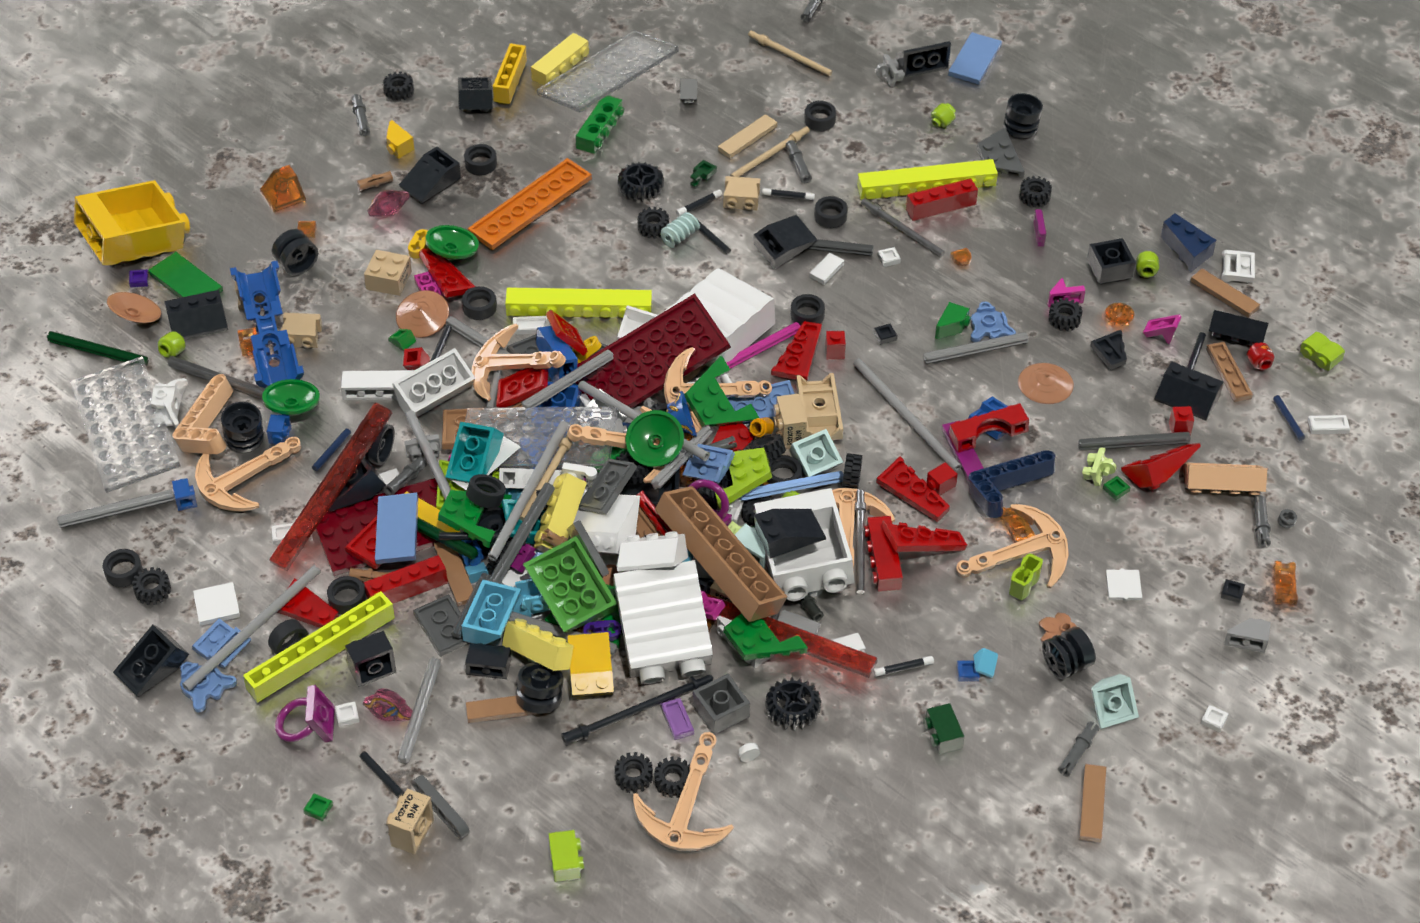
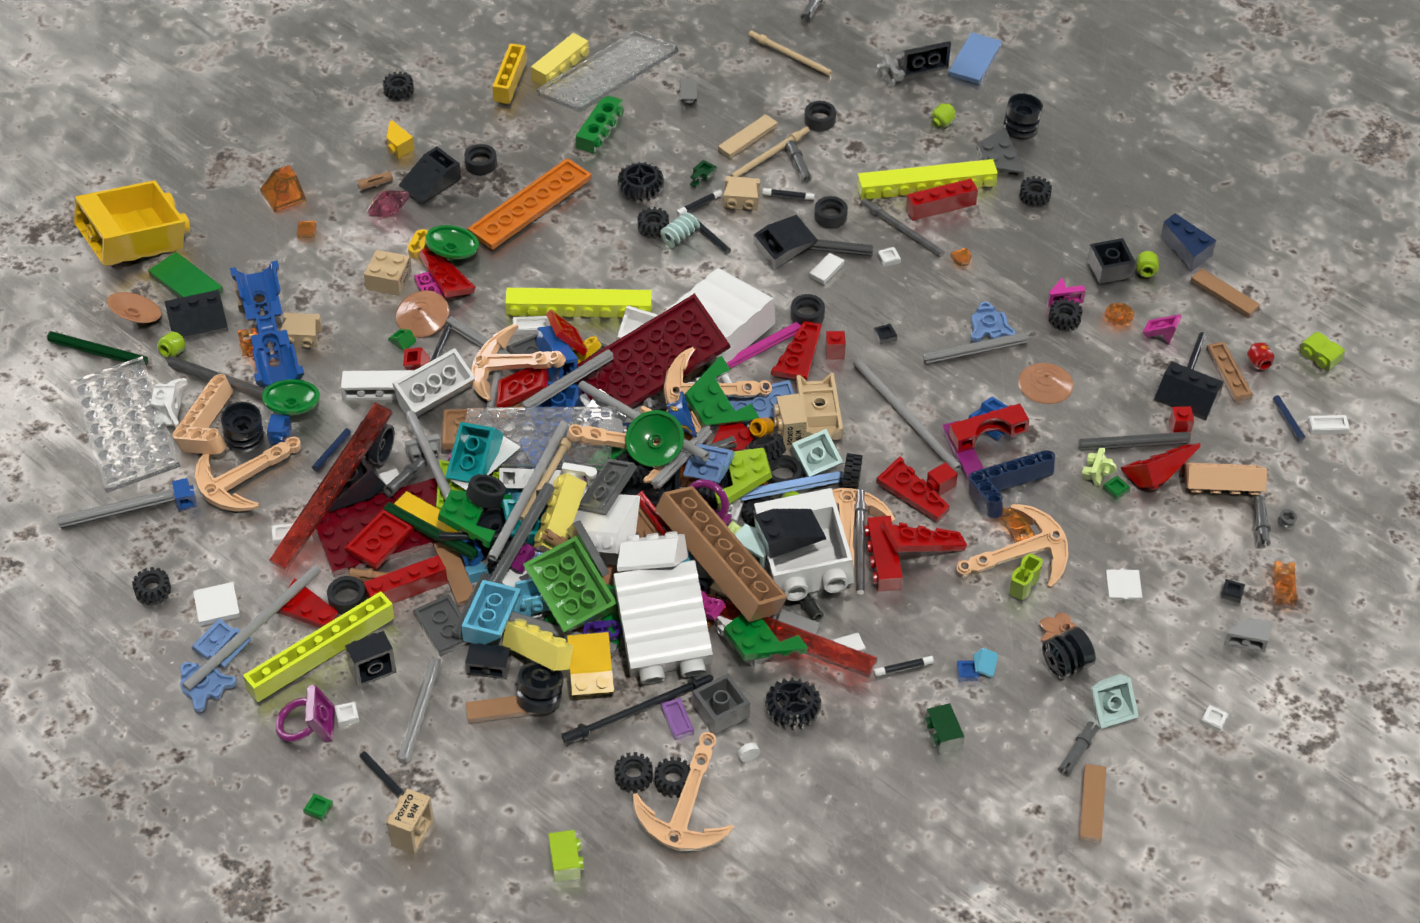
black tyre [102,549,143,587] -> none
black slope [113,624,190,697] -> none
dark purple tile [129,269,149,288] -> none
black tyre [268,619,309,655] -> none
black wheel [271,229,319,276] -> none
dark grey pin [351,94,370,137] -> none
clear pink hat [363,688,413,721] -> none
medium blue tile [375,493,418,564] -> none
dark grey beam [412,775,470,839] -> none
black slope [458,77,493,112] -> none
black tyre [462,286,497,320] -> none
green slope [935,302,971,339] -> none
magenta tile [1033,209,1046,247] -> none
black wing [1090,330,1127,370] -> none
black slope [1209,310,1269,345] -> none
white plate [1221,250,1255,283] -> none

